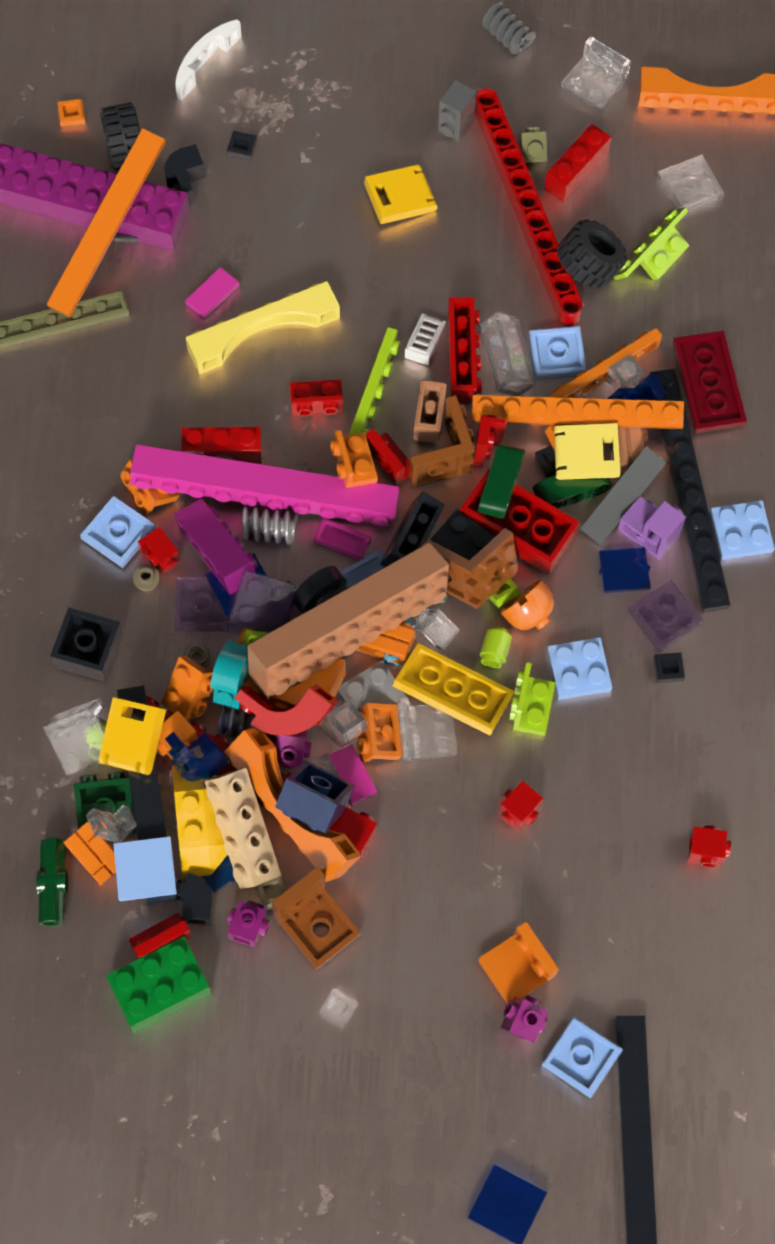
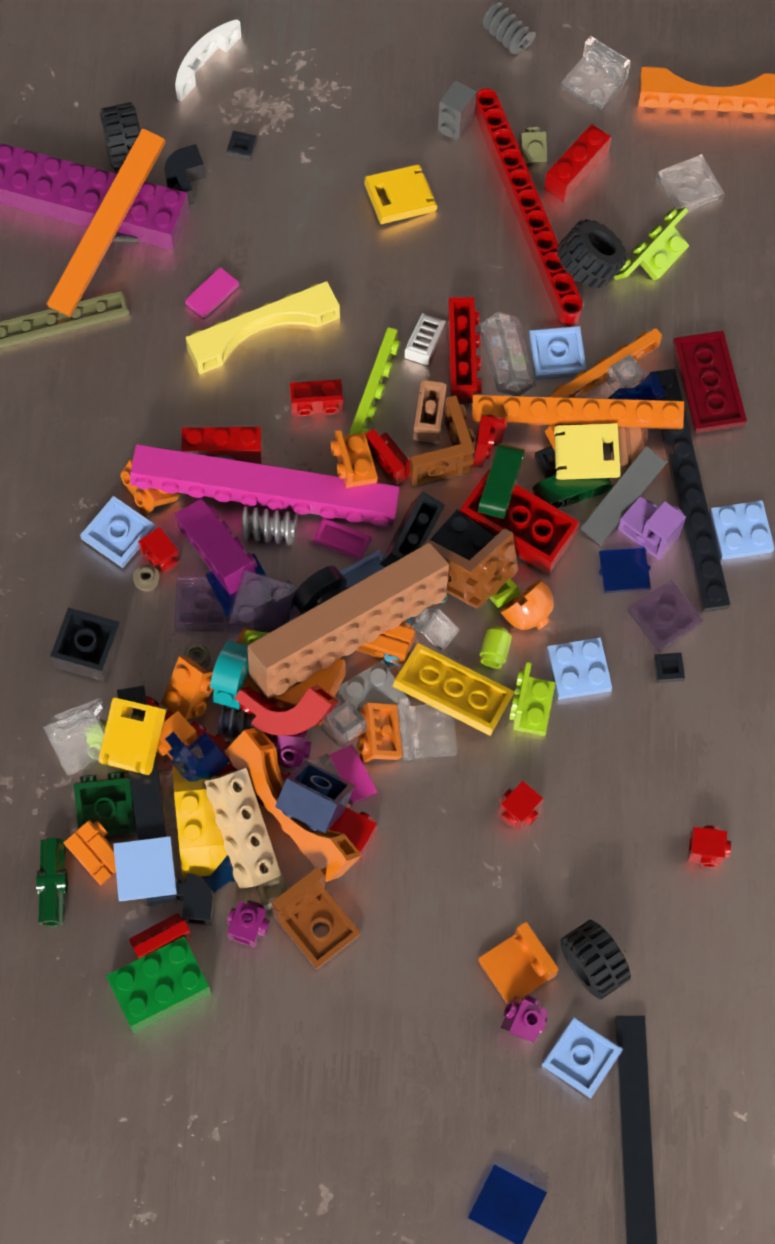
orange tile [57,98,85,127] -> none
clear bracket [86,805,136,843] -> none
clear tile [319,988,358,1030] -> none
none -> black tyre [560,919,631,999]

